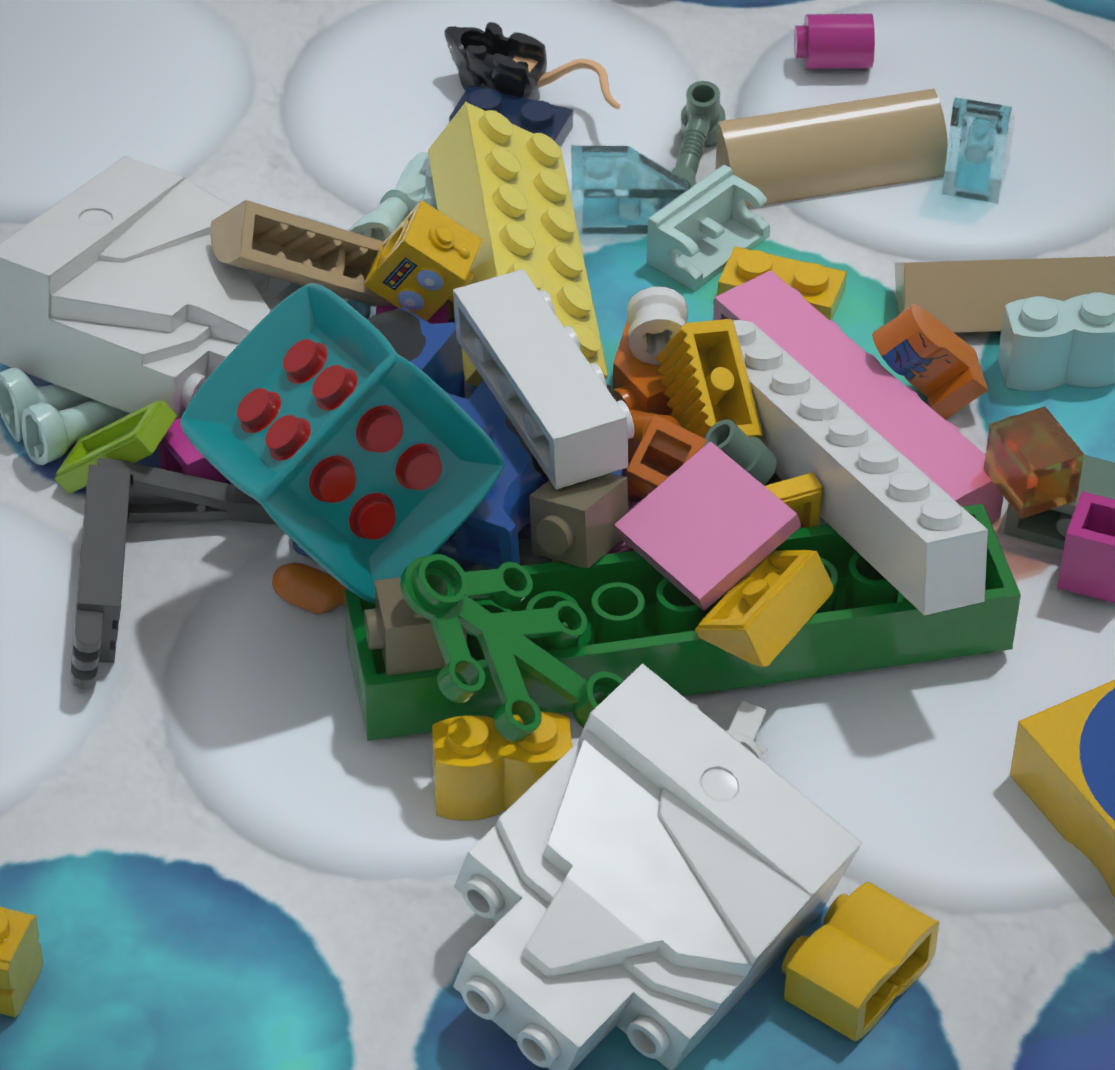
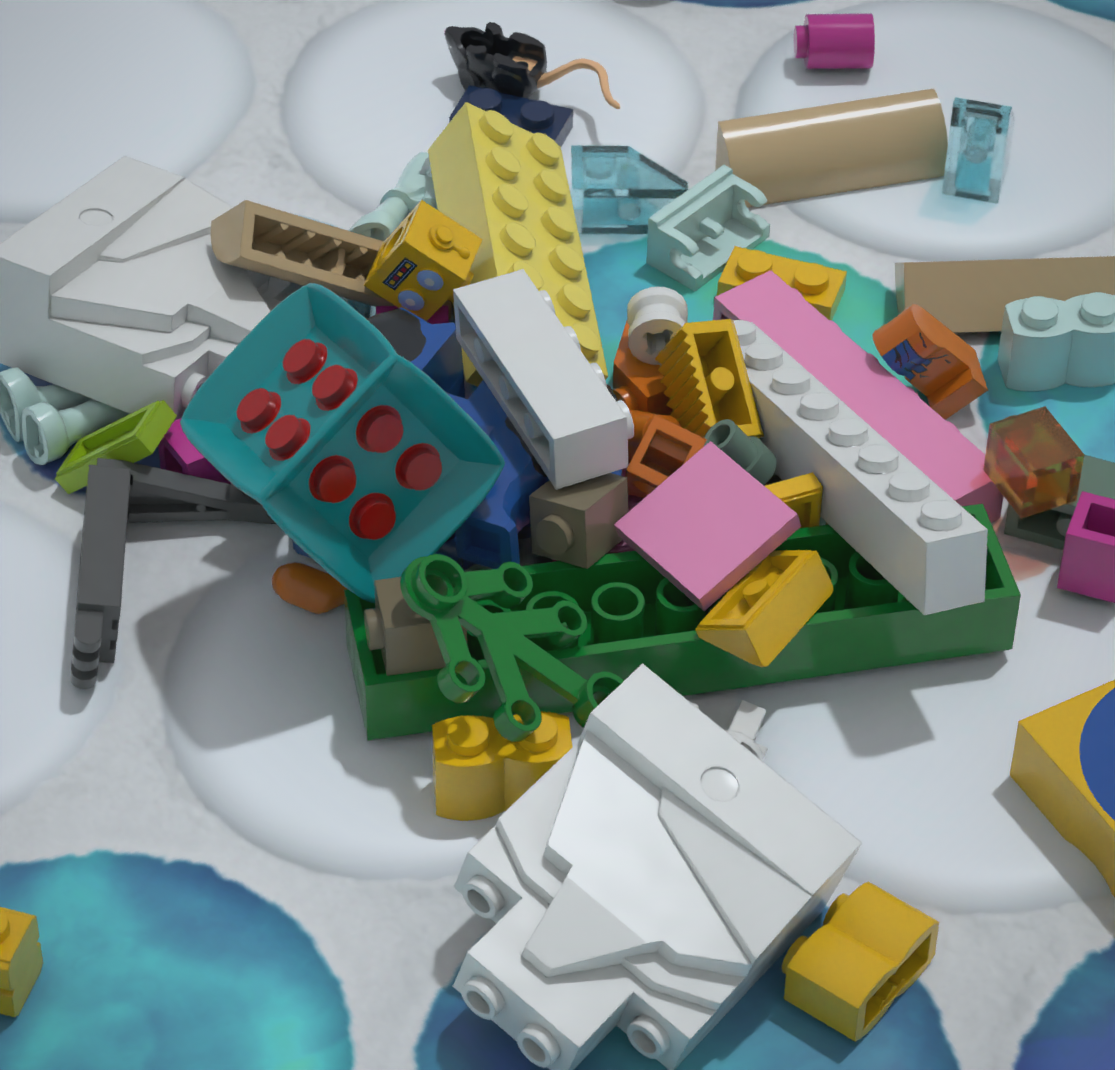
sand green brick [660,81,726,208] -> none

